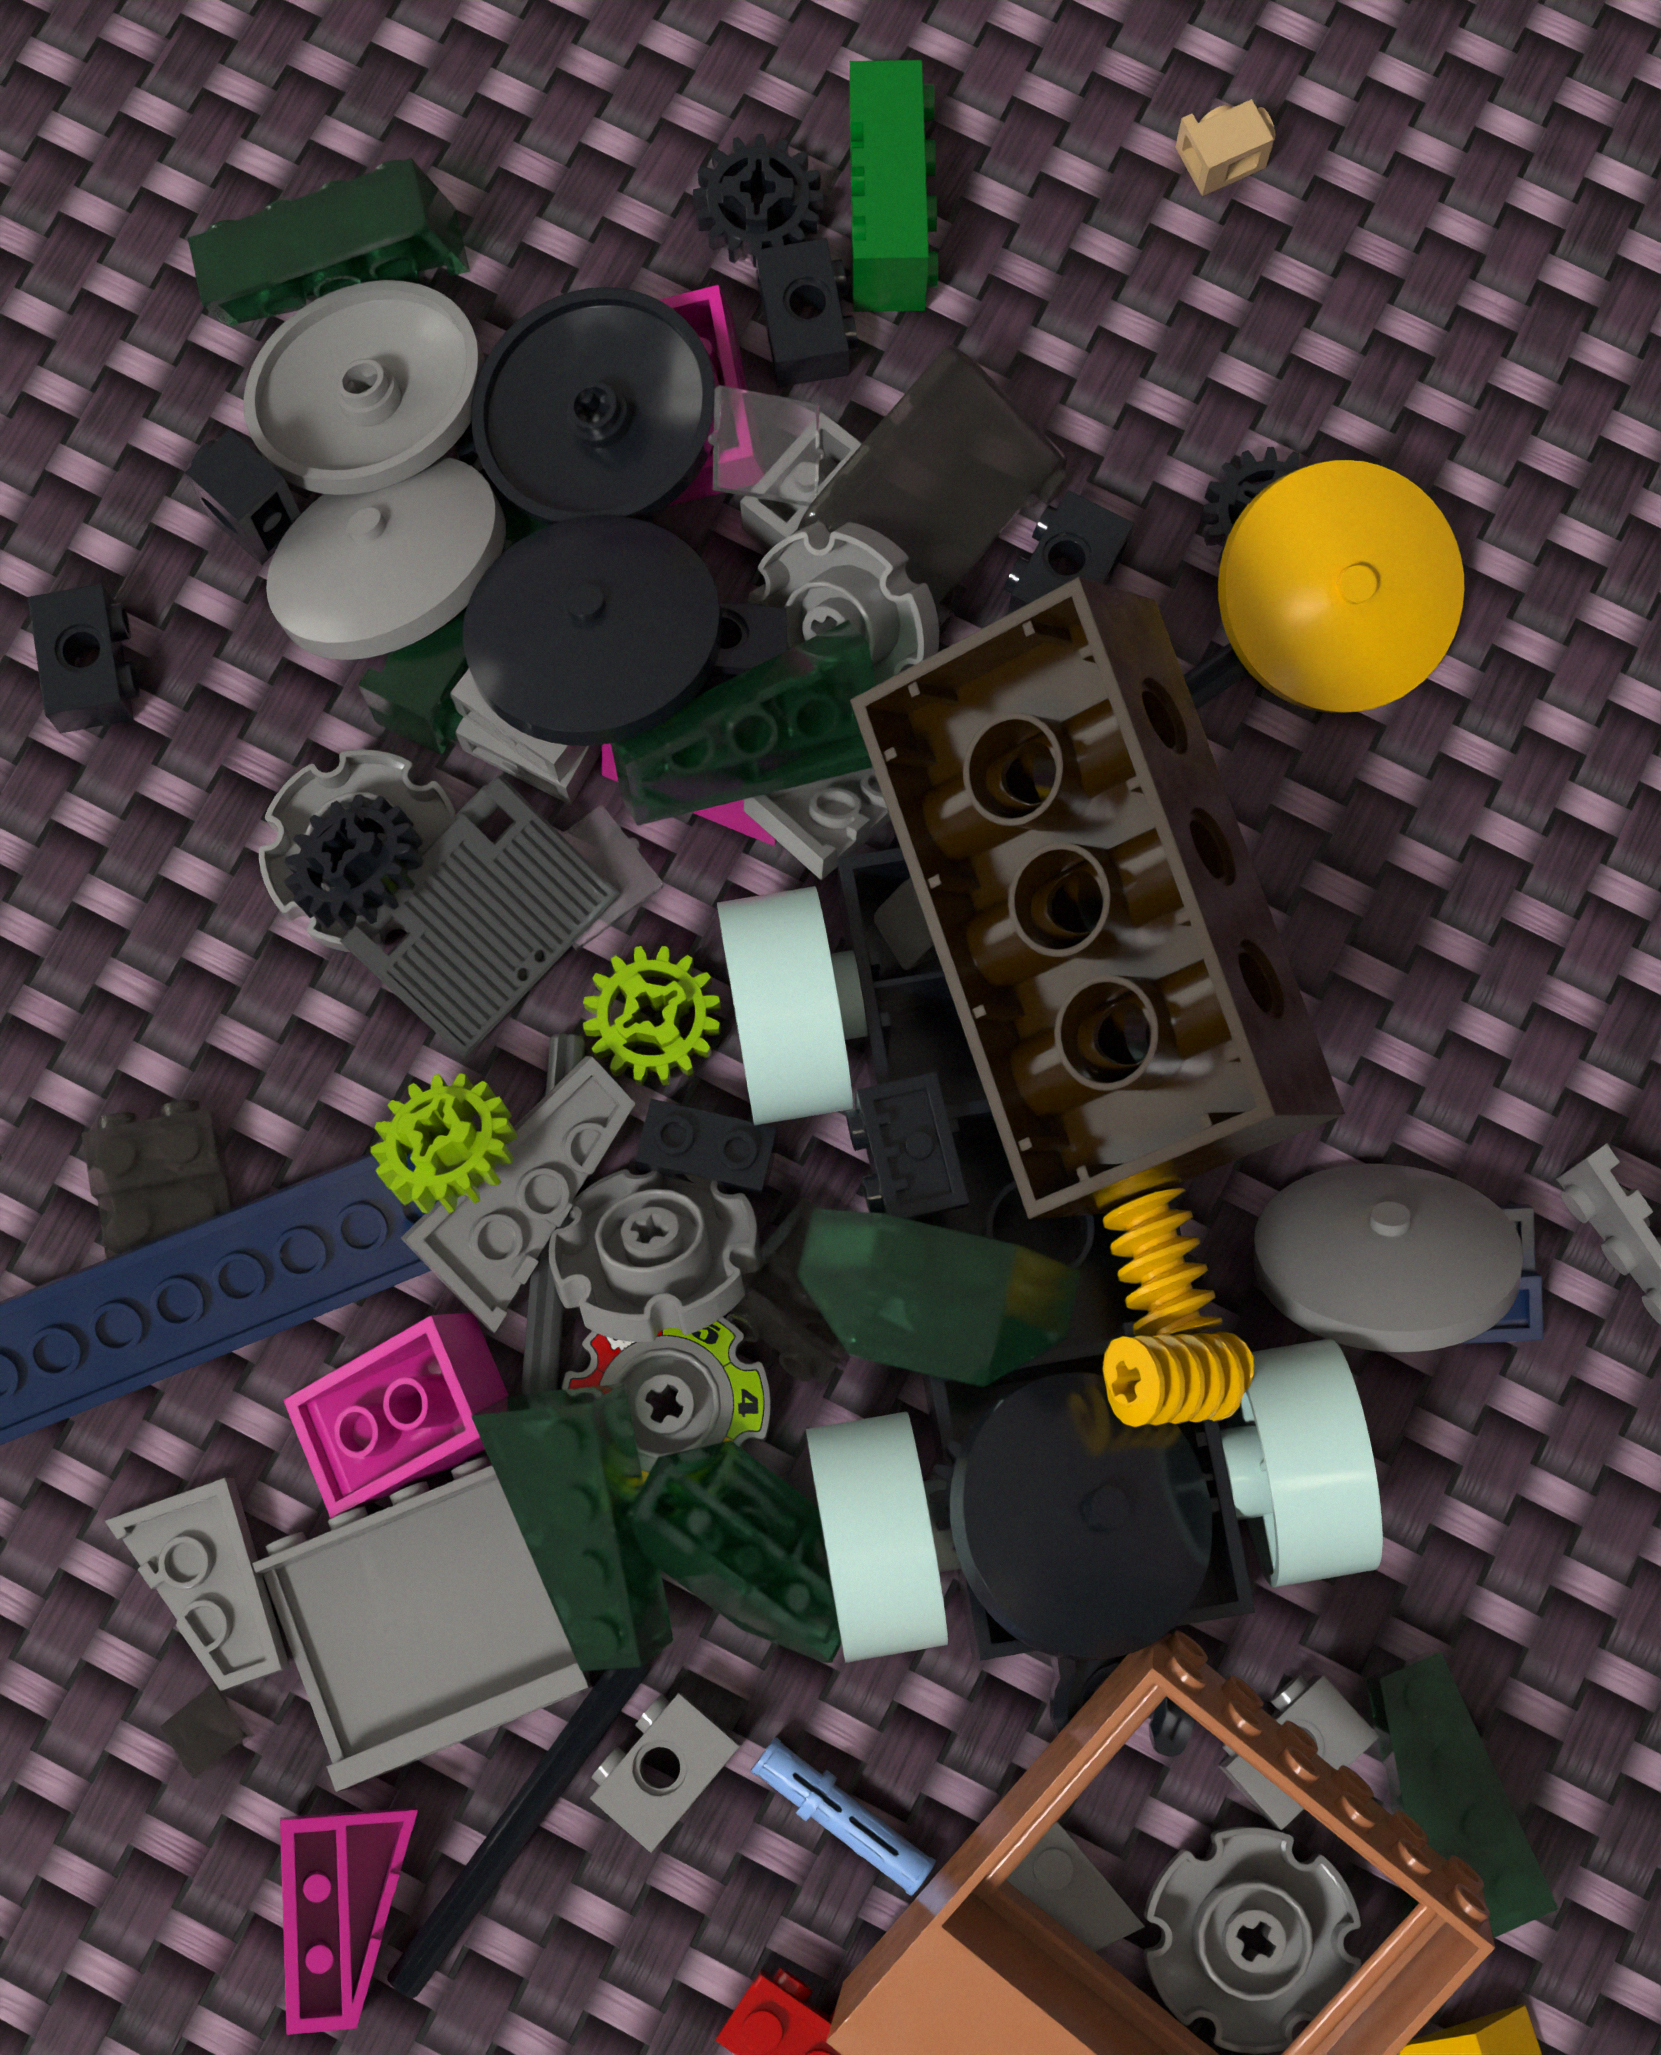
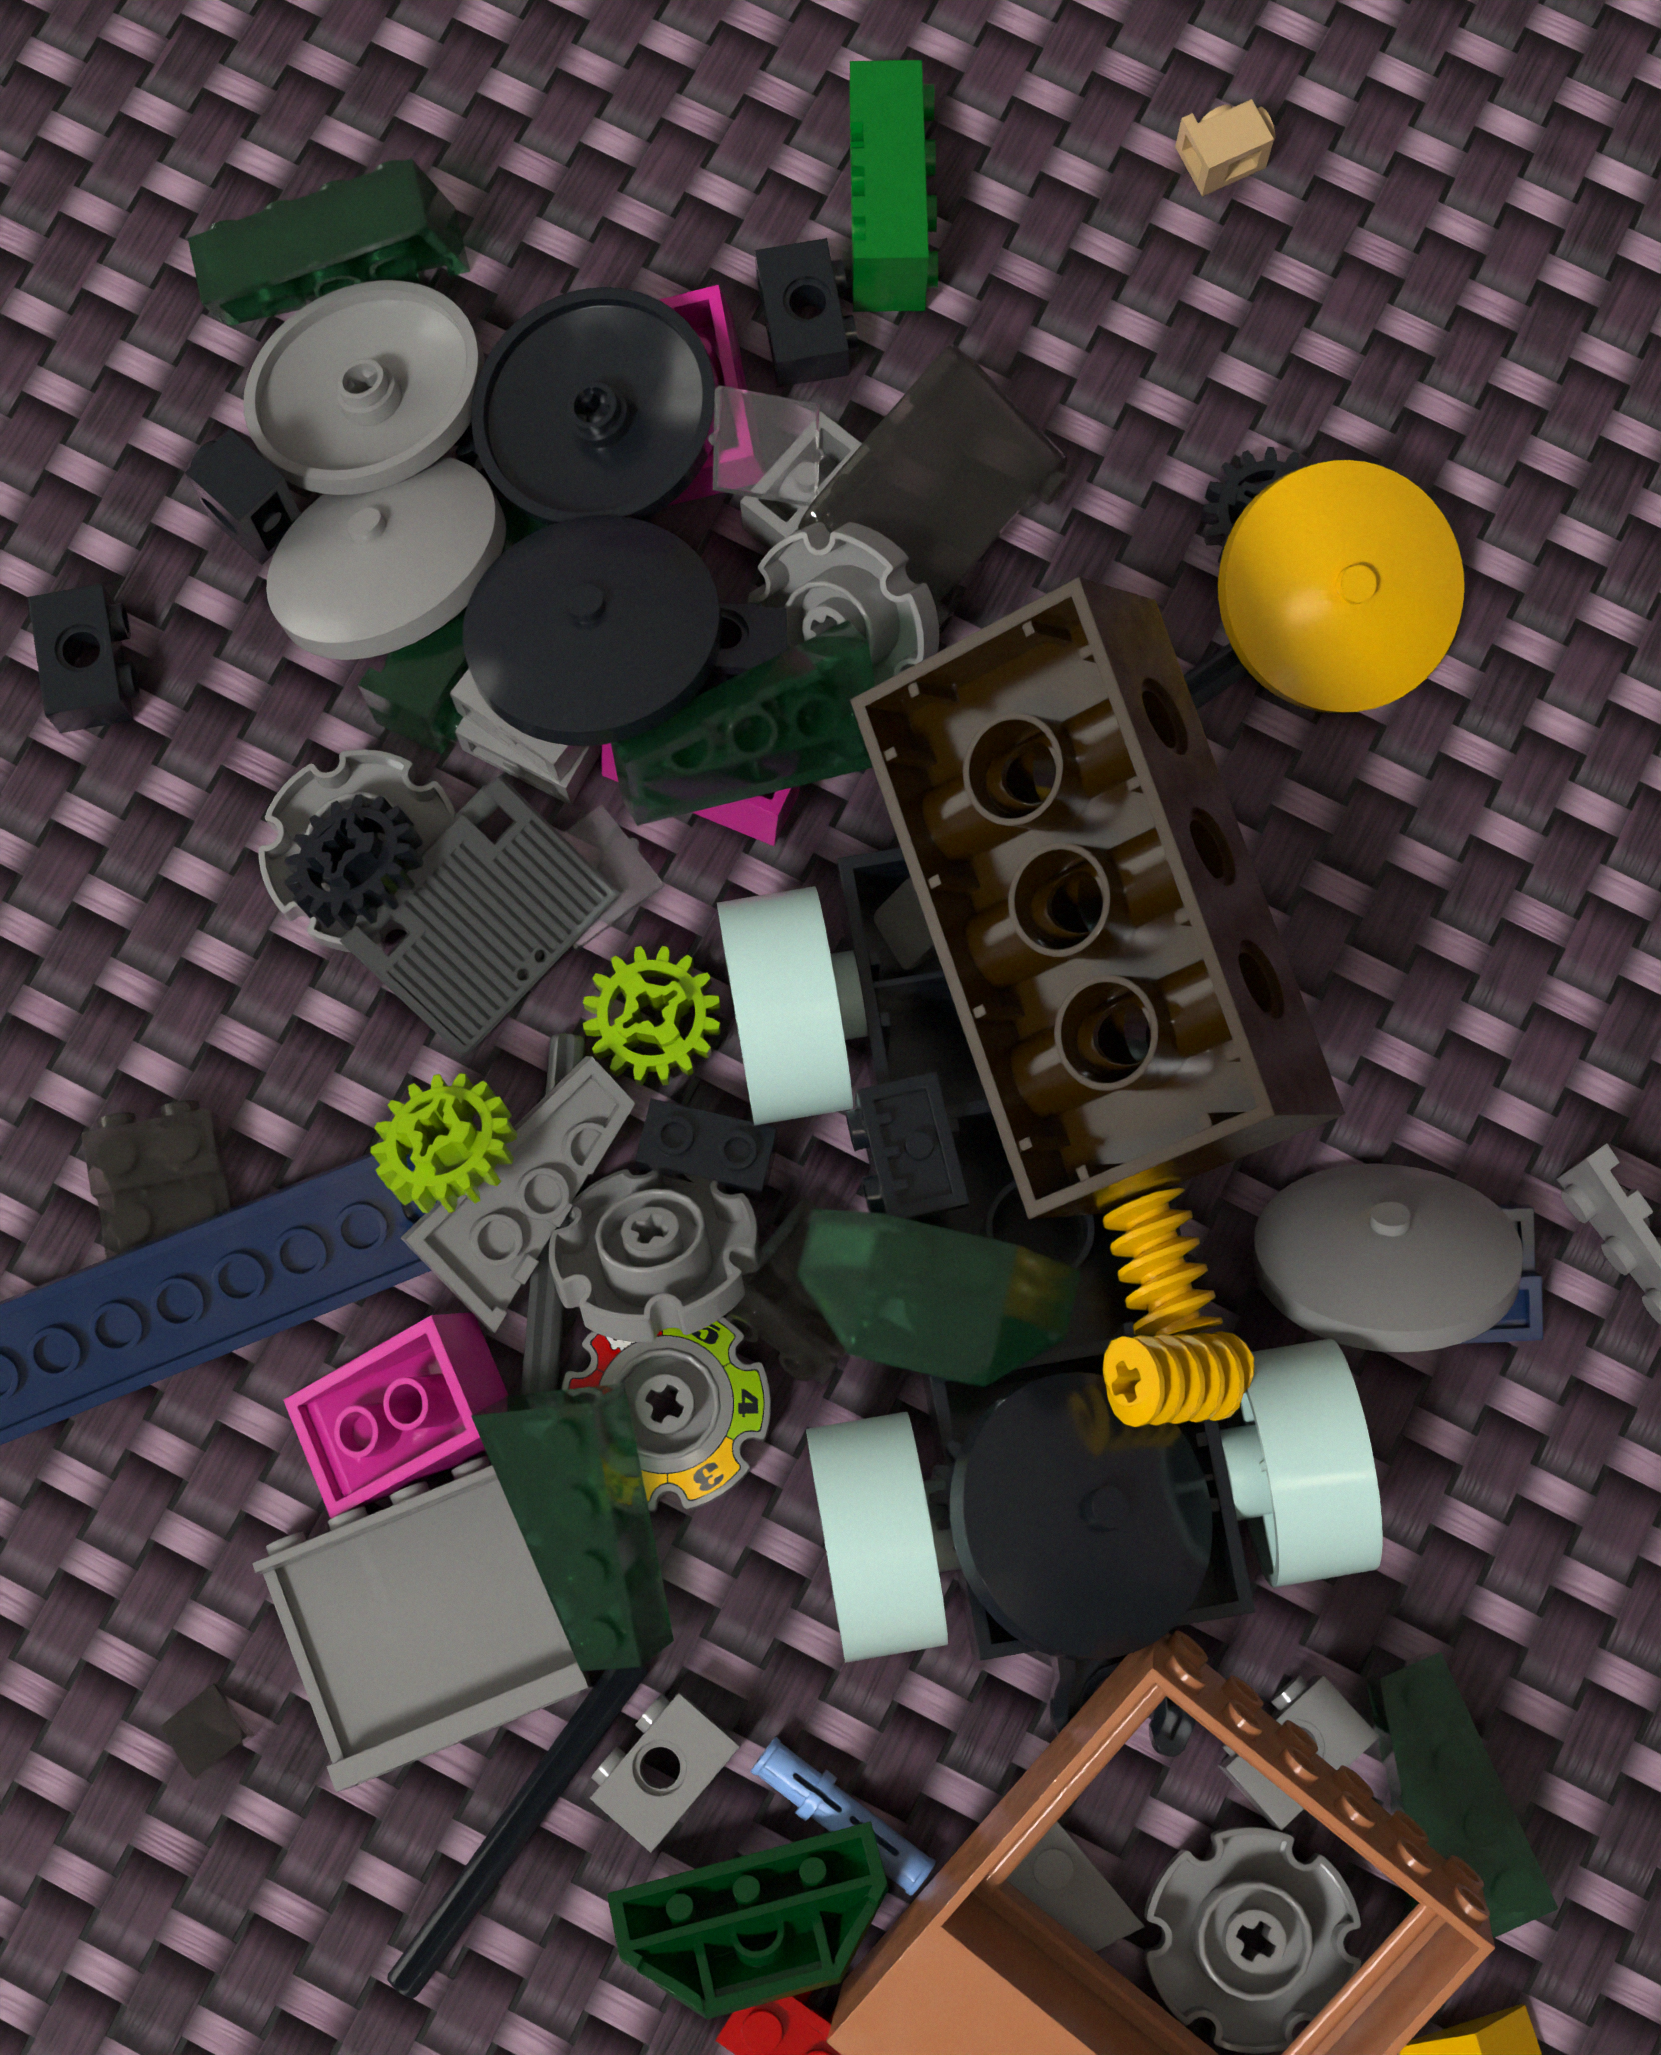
light grey wing [105,1478,290,1691] -> none
dark pink wedge [280,1807,418,2035] -> none
clear green wedge [627,1440,842,1663] -> none
black gear [693,134,824,268] -> none
light grey wing [743,742,891,880] -> none
black brick [1004,490,1134,615] -> none
none -> dark green wedge [607,1821,889,2019]

